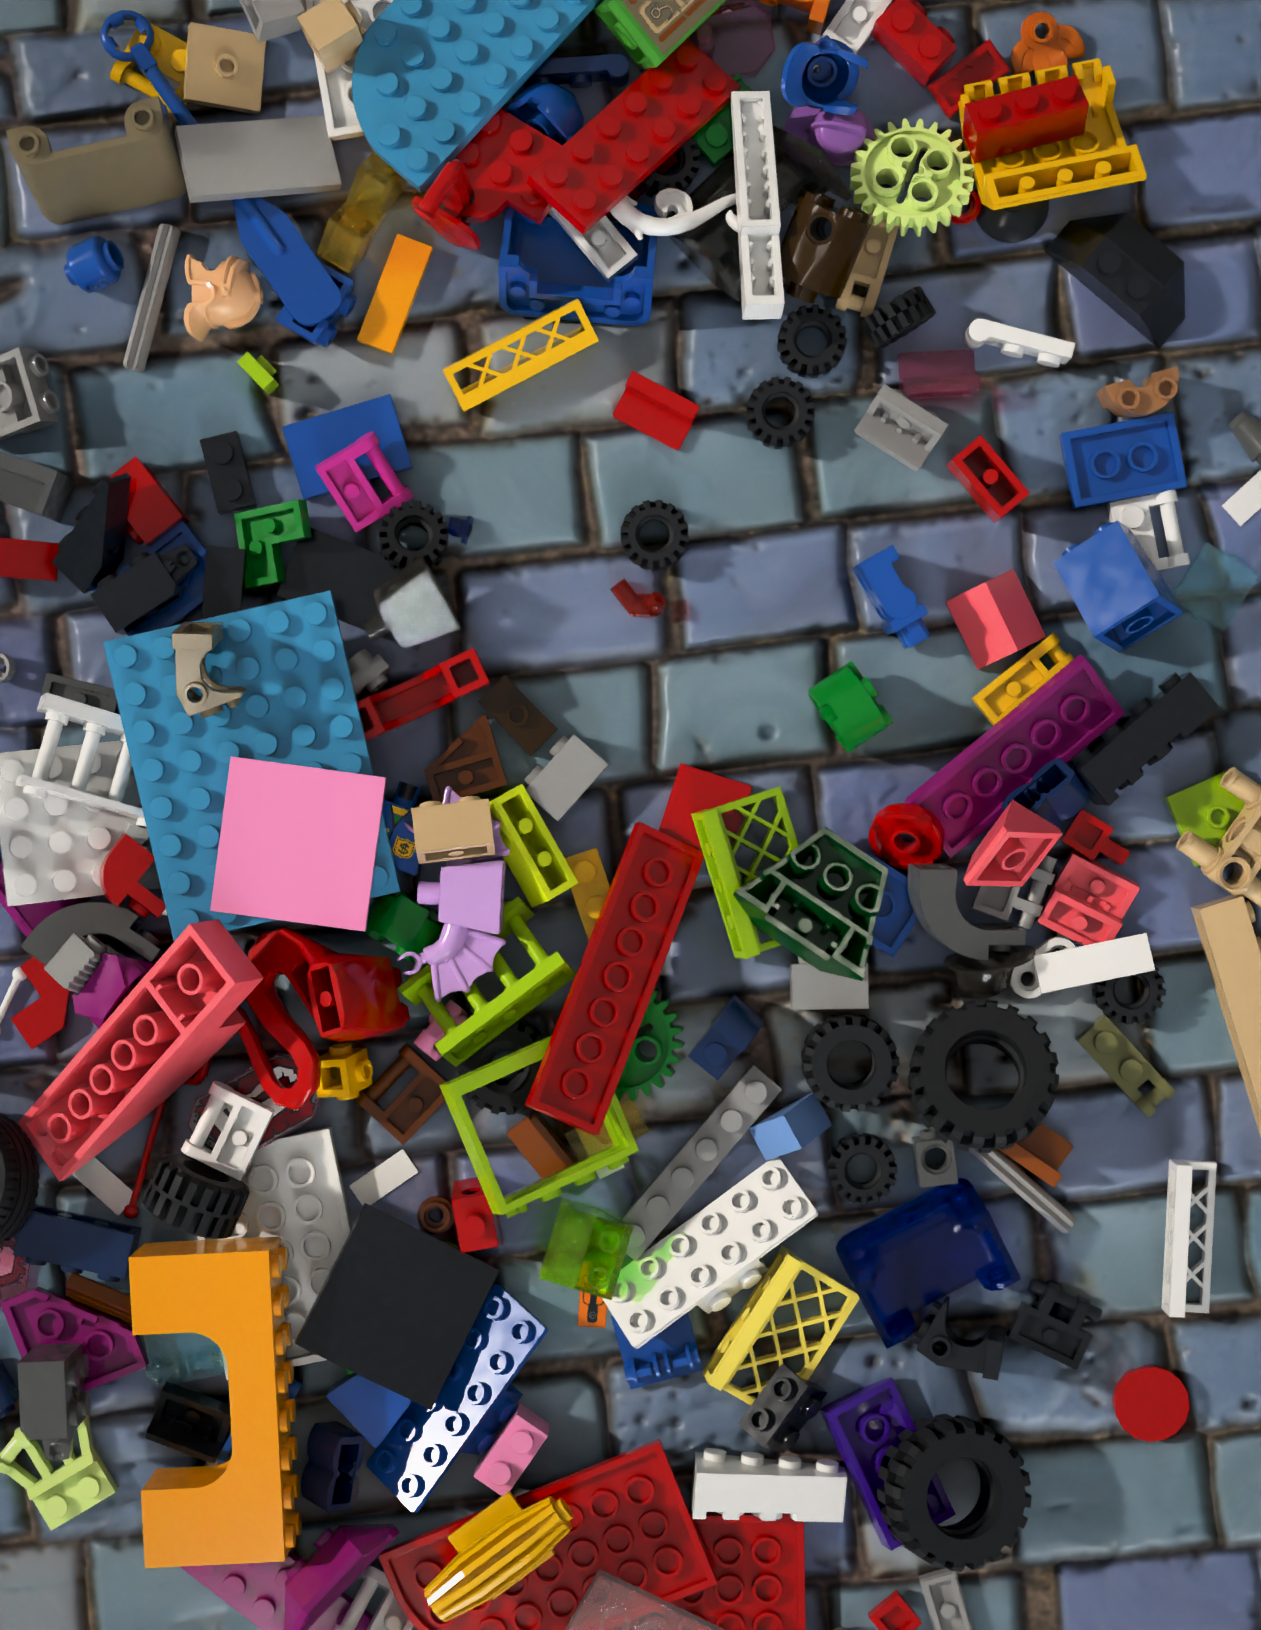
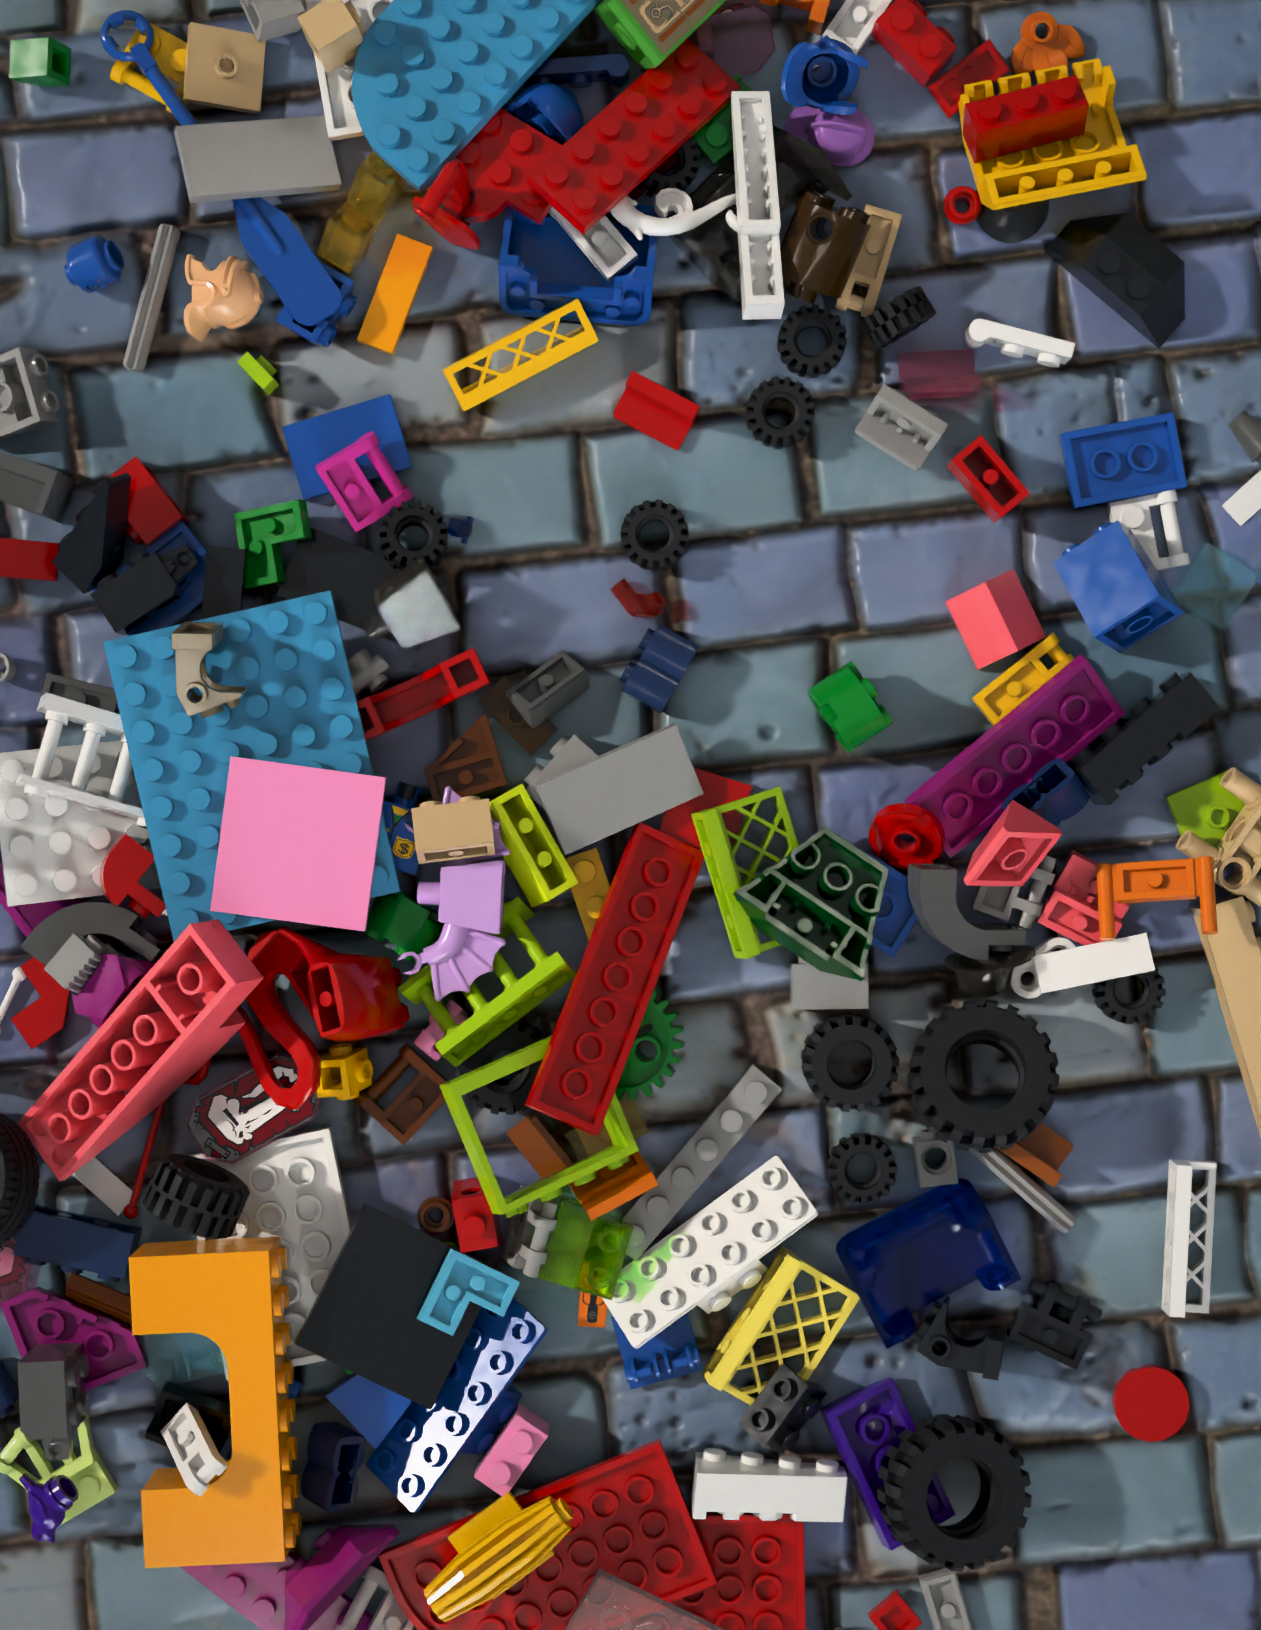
dark tan windscreen [6,96,187,225] -> none
white plate [181,1081,275,1181] -> none
black plate [200,431,257,515] -> none
white sticker [349,1149,418,1206] -> none
dark blue brick [688,993,765,1080] -> none
medium blue slope [749,1092,832,1161] -> none
yellowish green gear [850,118,974,237] -> none
blue hips [852,545,931,649] -> none
red plate [1059,809,1131,865] -> none
olive plate [1076,1014,1176,1118] -> none
medium nougat cylinder [1096,366,1179,421] -> none
none -> brick [9,37,71,87]
none -> dark purple animal [19,1473,78,1543]
none -> white plate [161,1402,228,1496]
none -> medium azure plate [417,1248,520,1336]
none -> light grey plate [500,1185,558,1278]
none -> dark grey slope [505,650,590,729]
none -> light grey tile [535,723,704,855]
none -> orange plate [569,1152,658,1221]
none -> dark blue brick [619,624,699,714]
none -> orange plate [1096,856,1218,941]

